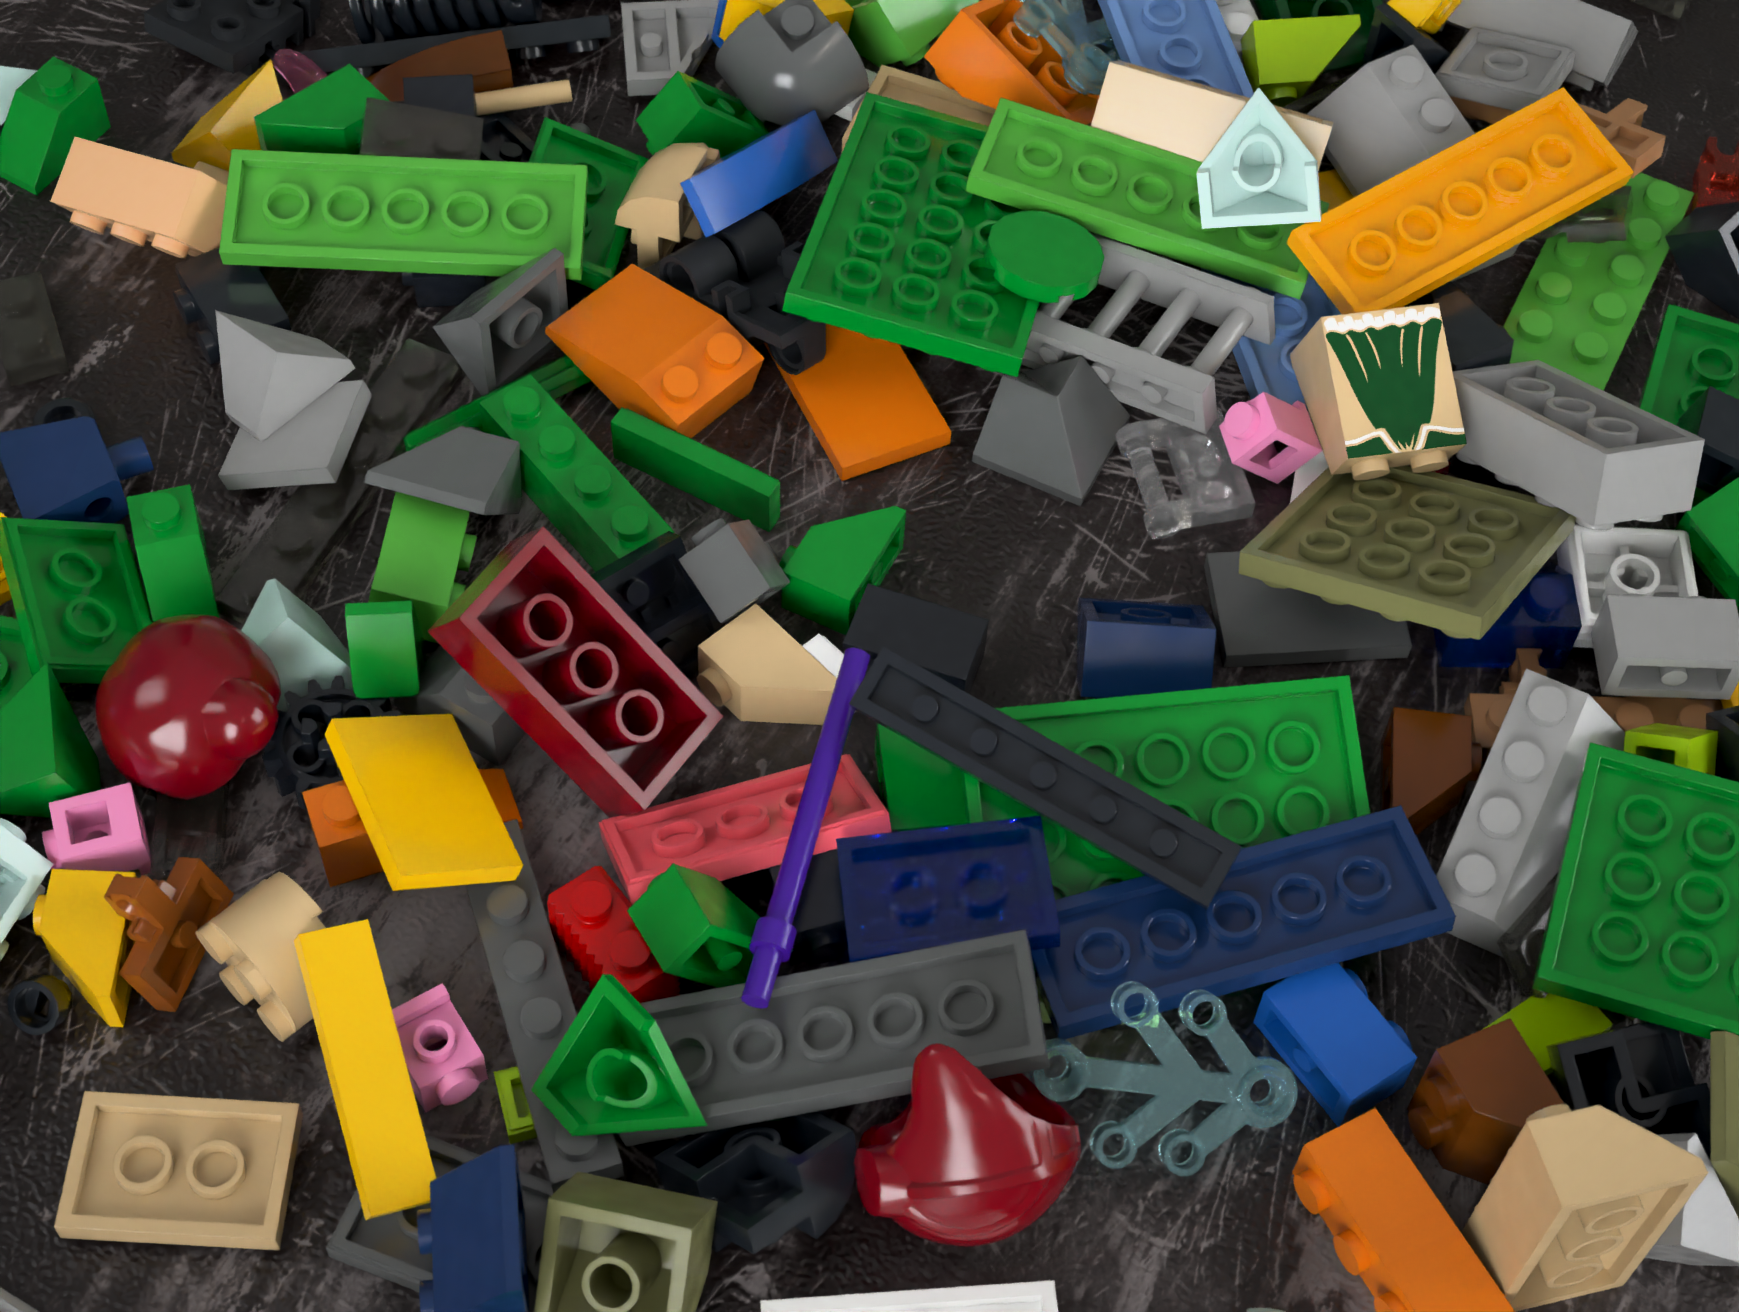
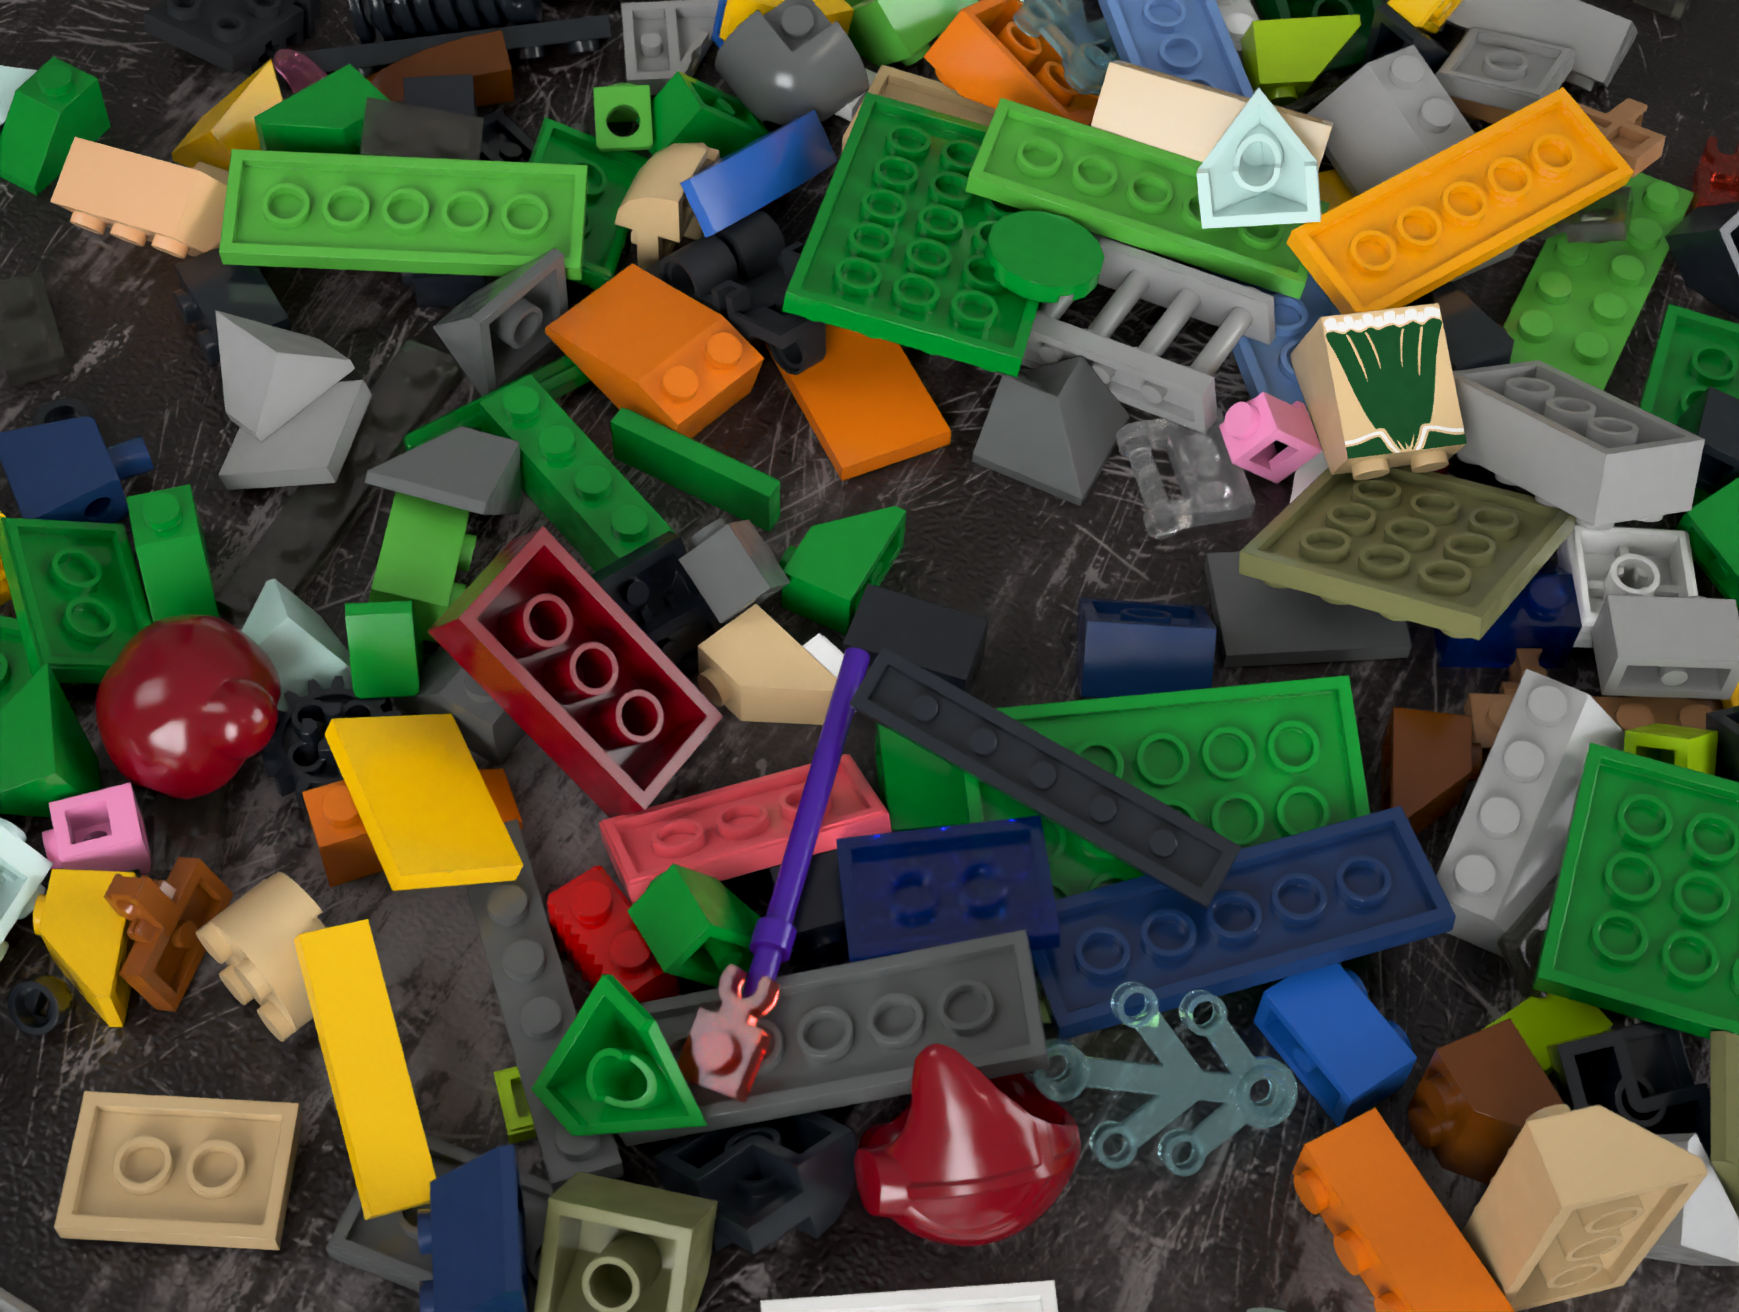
bright pink brick [392,983,488,1113] -> none
tan bar [475,79,572,116] -> none
none -> bright green bracket [593,83,653,152]
none -> clear red plate [677,964,780,1103]

